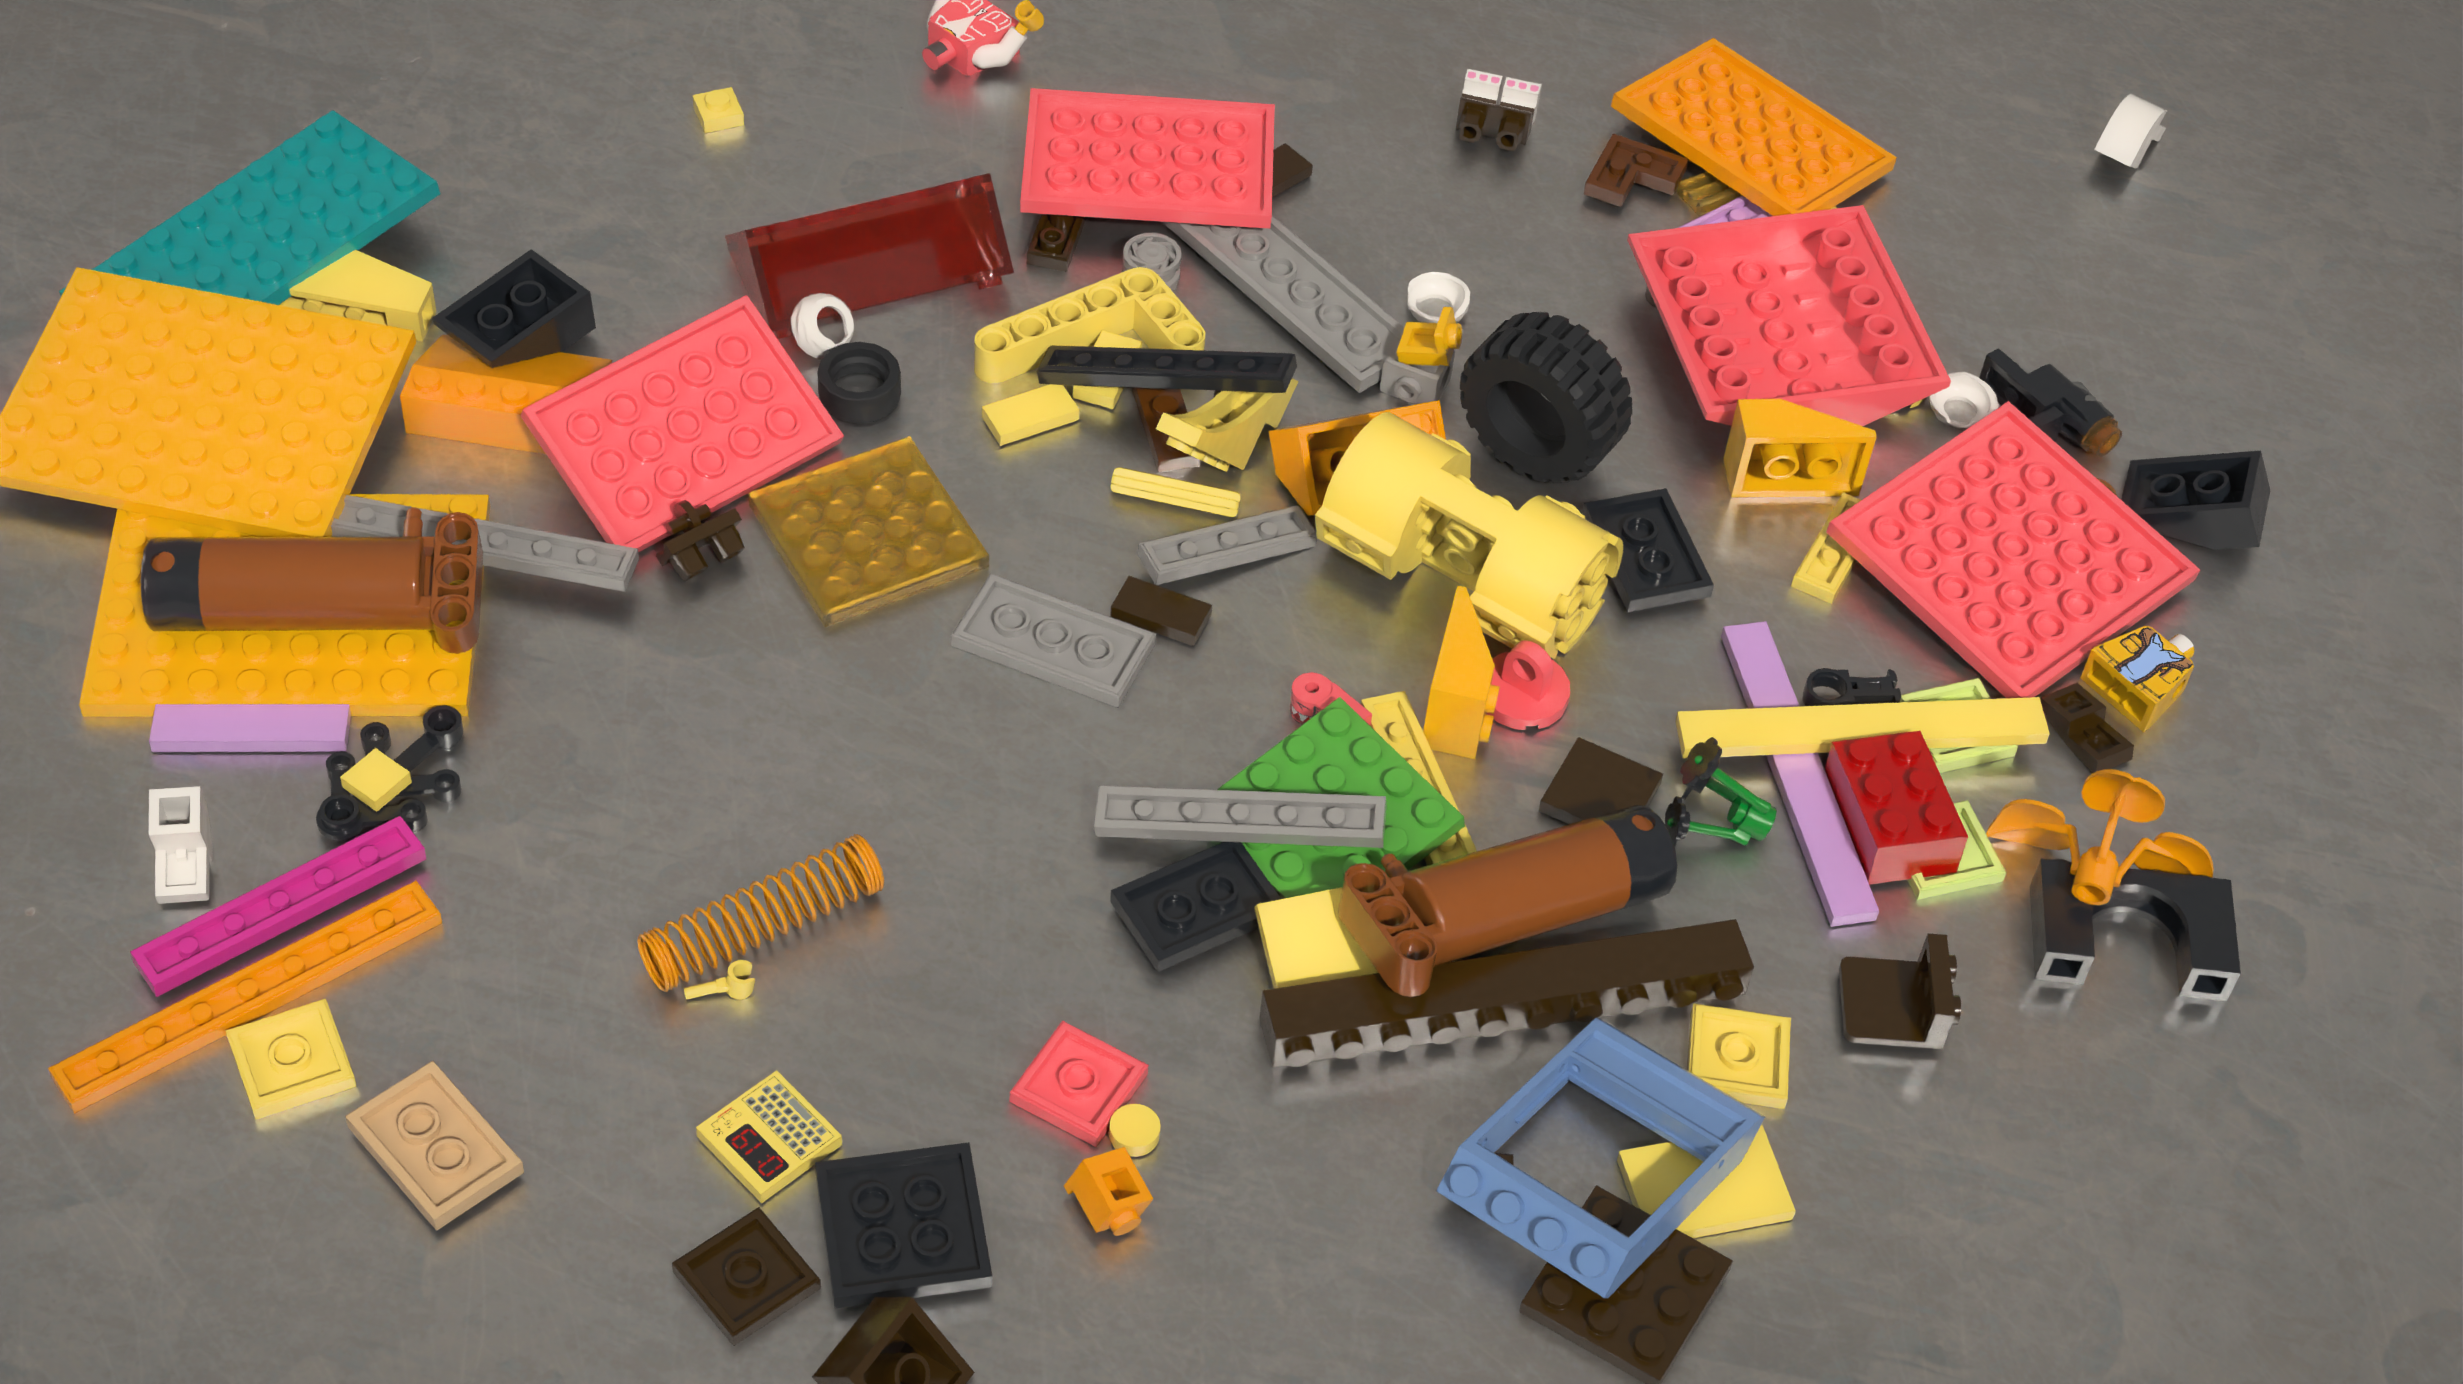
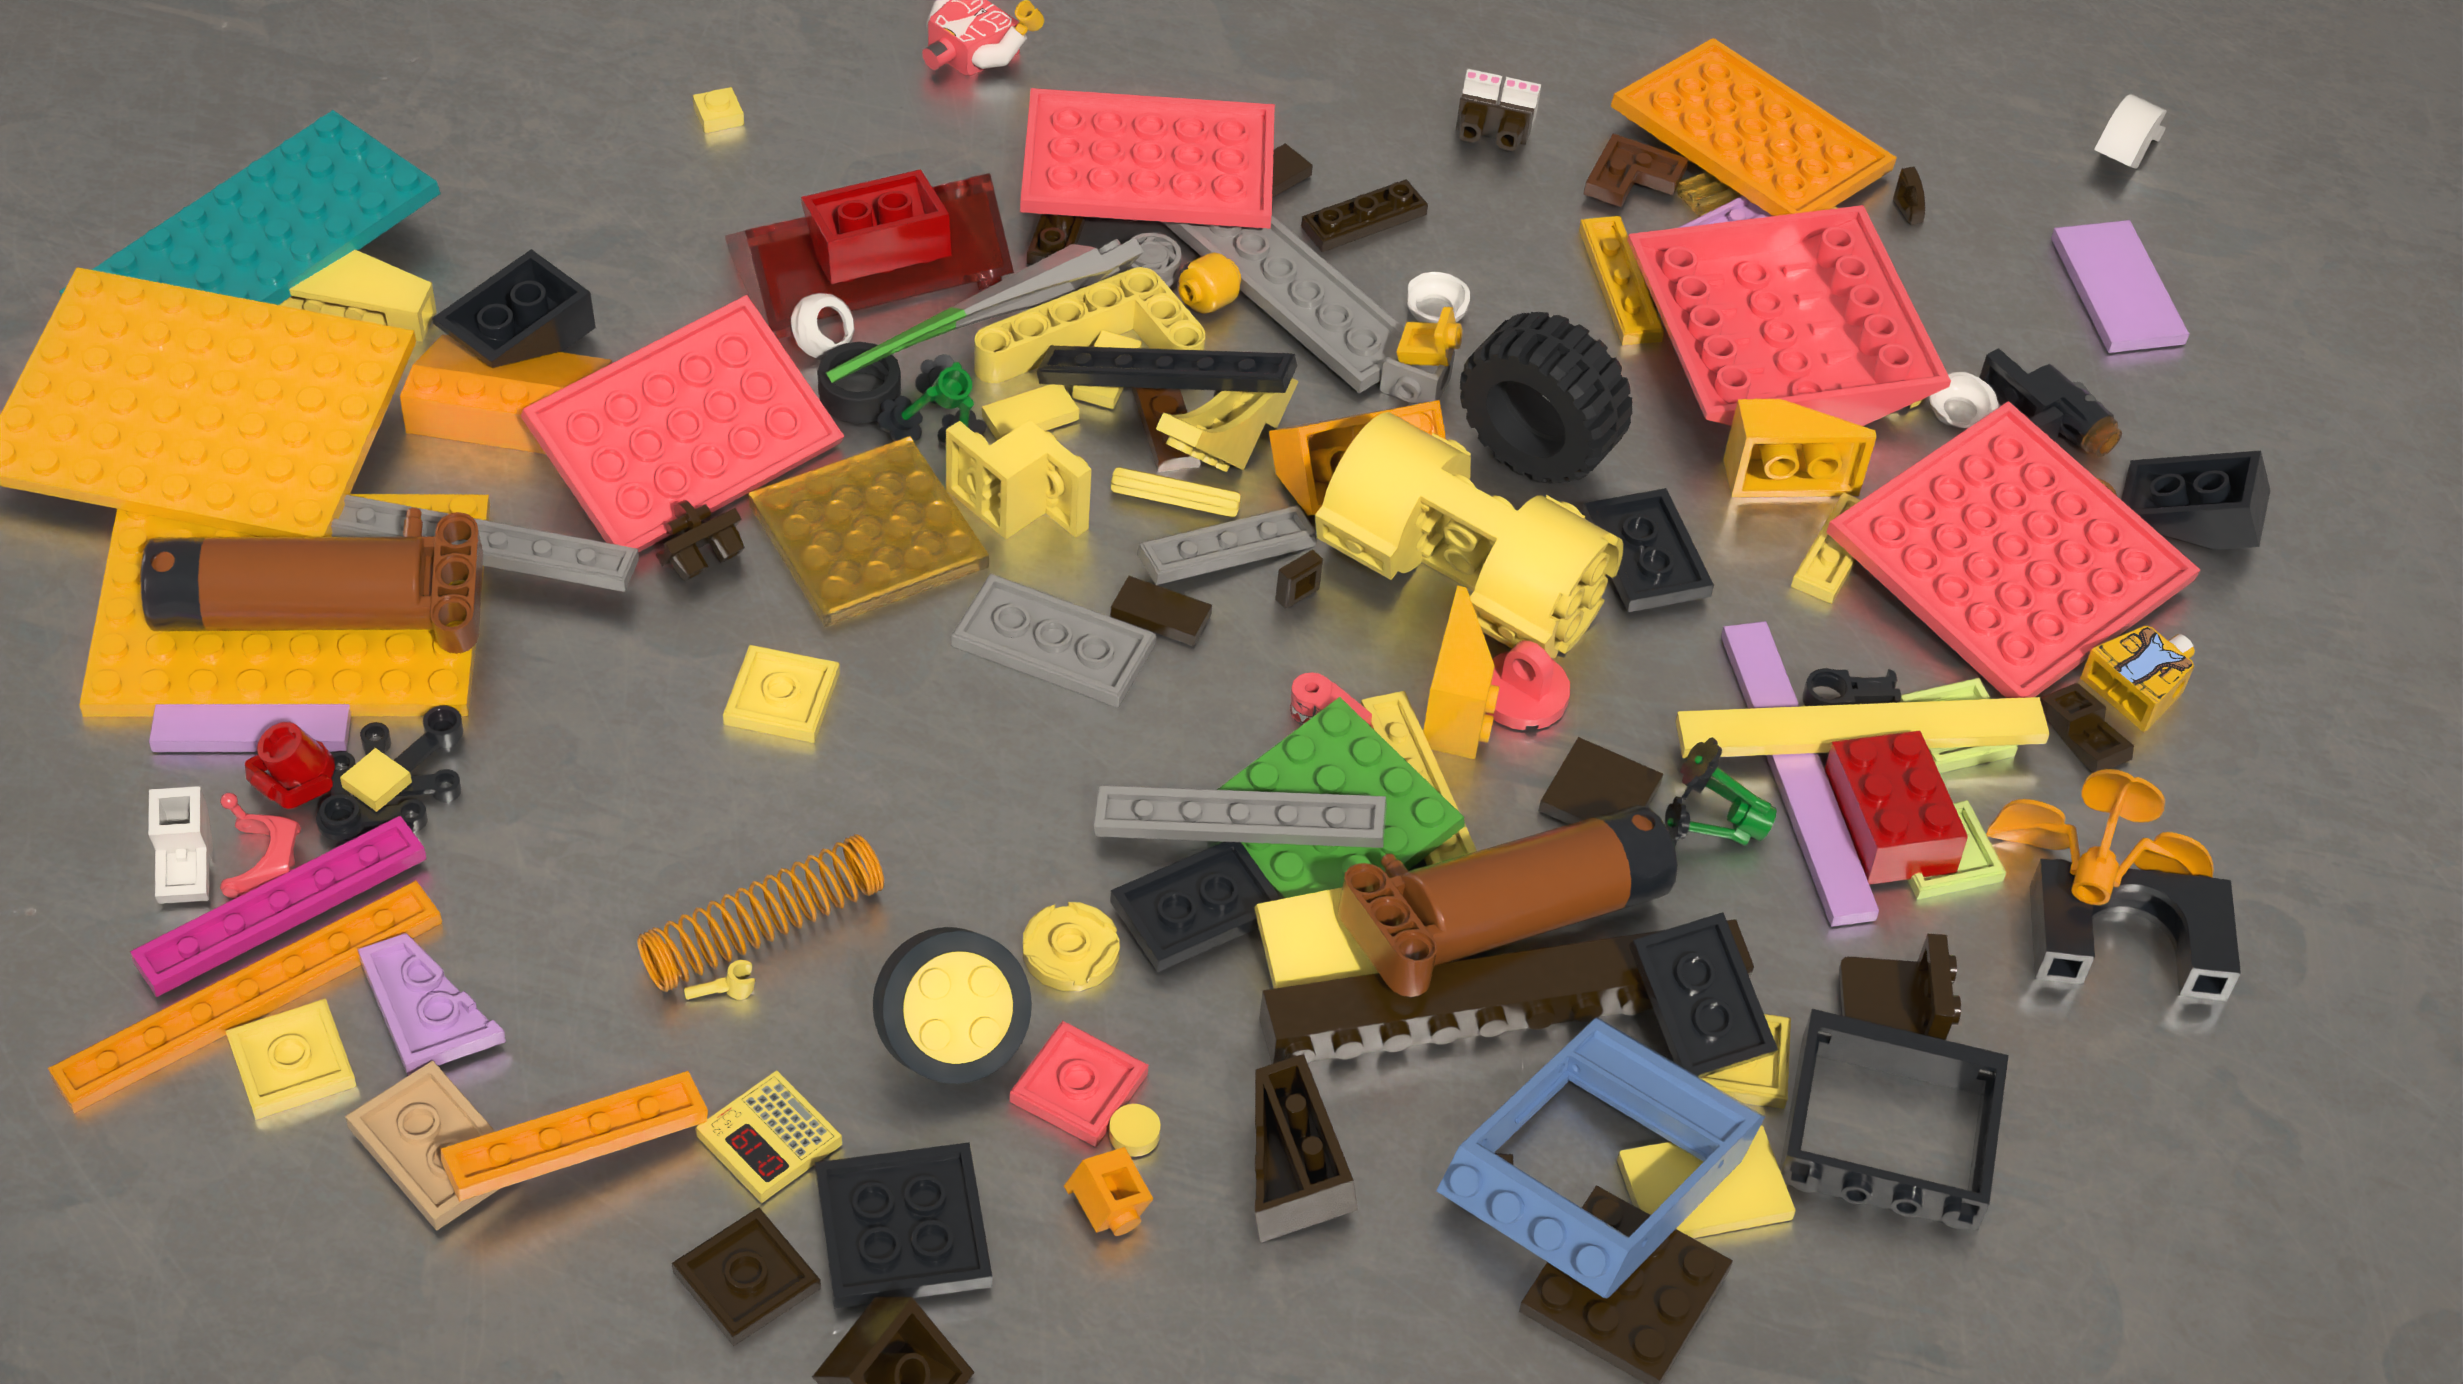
none -> coral helmet [220,792,301,899]
none -> red piece [245,722,335,809]
none -> lavender wing [358,933,506,1076]
none -> light orange plate [441,1071,708,1202]
none -> light yellow tile [723,645,840,743]
none -> red slope [801,169,952,284]
none -> light grey plate [826,238,1144,383]
none -> wheel [873,927,1032,1084]
none -> plant [877,354,987,446]
none -> light yellow bracket [946,419,1092,539]
none -> light yellow tile [1023,902,1120,991]
none -> yellow head [1178,252,1241,314]
none -> dark brown wedge [1255,1054,1358,1243]
none -> dark brown tile [1275,550,1323,609]
none -> dark brown tile [1301,179,1428,252]
none -> yellow tile [1579,216,1664,346]
none -> black plate [1629,912,1778,1078]
none -> black window [1780,1009,2009,1231]
none -> dark brown tile [1893,166,1925,225]
none -> lavender tile [2051,220,2189,353]

